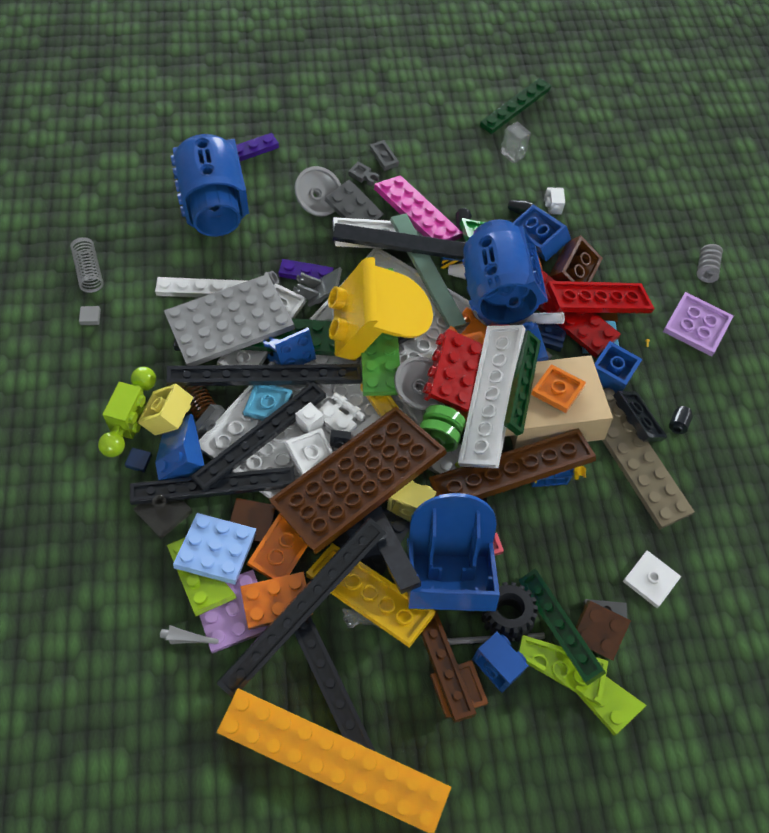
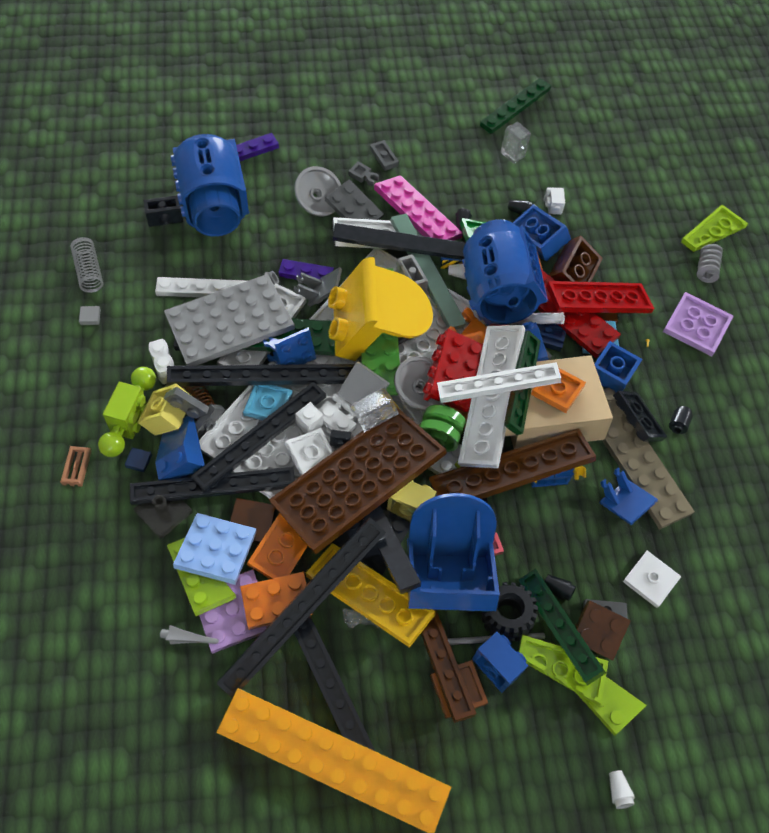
none -> nougat tile [61,446,91,487]
none -> black brick [143,195,183,227]
none -> white brick [149,339,175,384]
none -> dark grey plate [164,387,209,419]
none -> light grey tile [337,362,390,416]
none -> clear brick [350,388,399,432]
none -> light grey brick [396,254,428,293]
none -> white plate [437,362,561,403]
none -> black cone [545,574,576,601]
none -> blue plate [600,467,658,525]
none -> white cone [609,770,635,809]
none -> lime wing [681,205,749,252]

